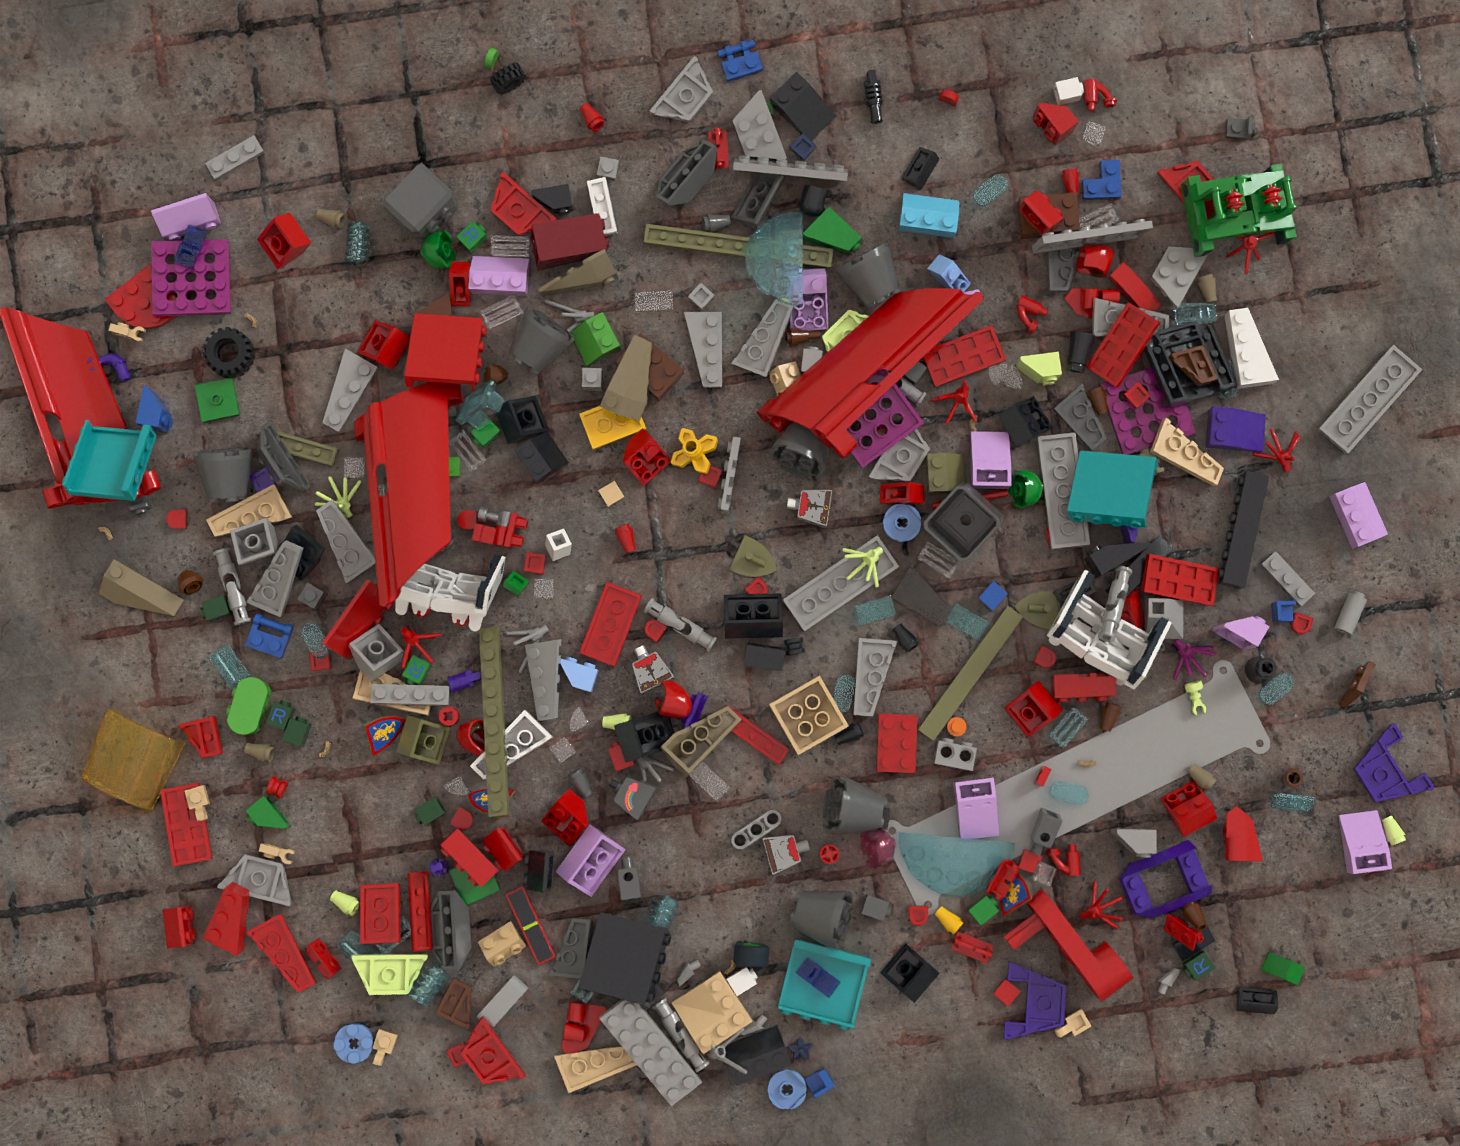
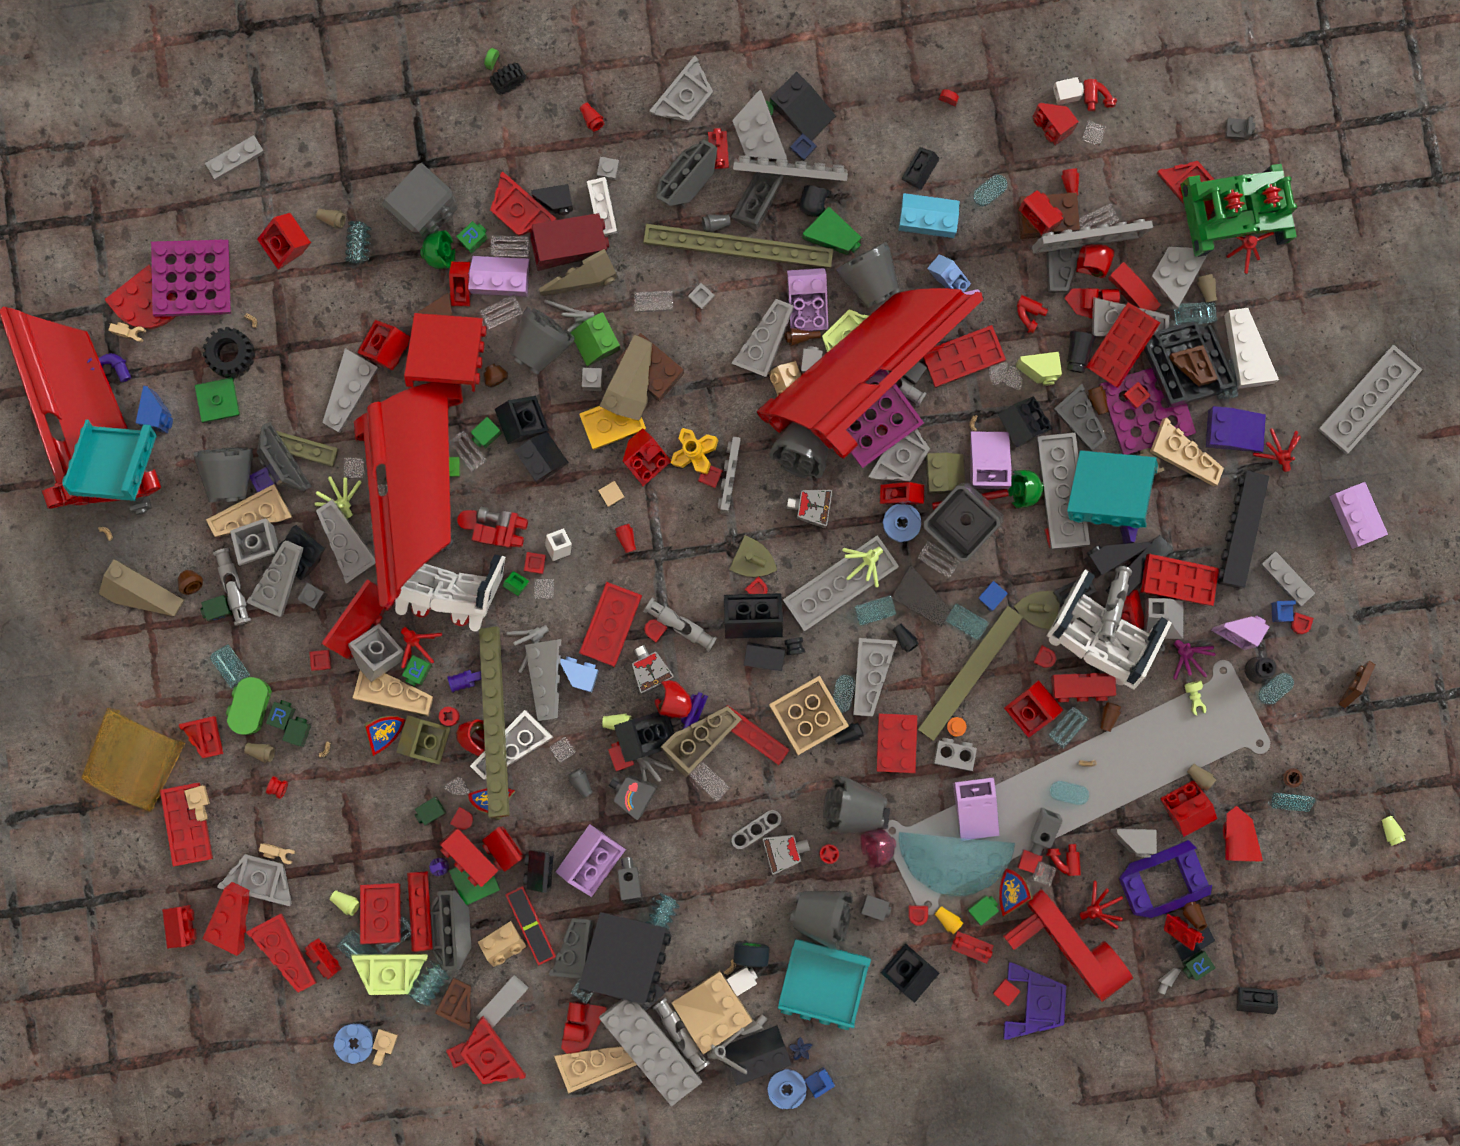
lavender slope [151,193,221,241] -> none
red tile [166,509,187,529] -> none
clear blue slope [174,225,208,268] -> none
blue plate [245,613,293,659] -> none
green slope [245,796,291,829] -> none
clear light blue tile [301,623,330,659] -> none
light grey plate [370,684,450,706] -> none
clear light blue panel [456,379,504,430] -> none
red slope [541,788,588,847] -> none
clear tile [570,707,589,733] -> none
light grey bar [677,959,701,986] -> none
light grey wing [684,312,722,388] -> none
blue plate [718,40,763,82] -> none
clear light blue brick [745,211,803,306] -> none
clear blue slope [796,957,841,998] -> none
black hinge [864,70,883,124] -> none
red plant [931,379,977,424] -> none
red hinge [986,859,1020,900] -> none
red tile [1034,766,1052,787] -> none
tan plate [1054,1009,1092,1038] -> none
blue plate [1082,160,1122,200] -> none
green slope [1261,952,1305,985] -> none
light grey brick [1334,591,1367,636] -> none
lavender slope [1338,810,1392,874] -> none
dark purple wing [1353,723,1435,802] -> none

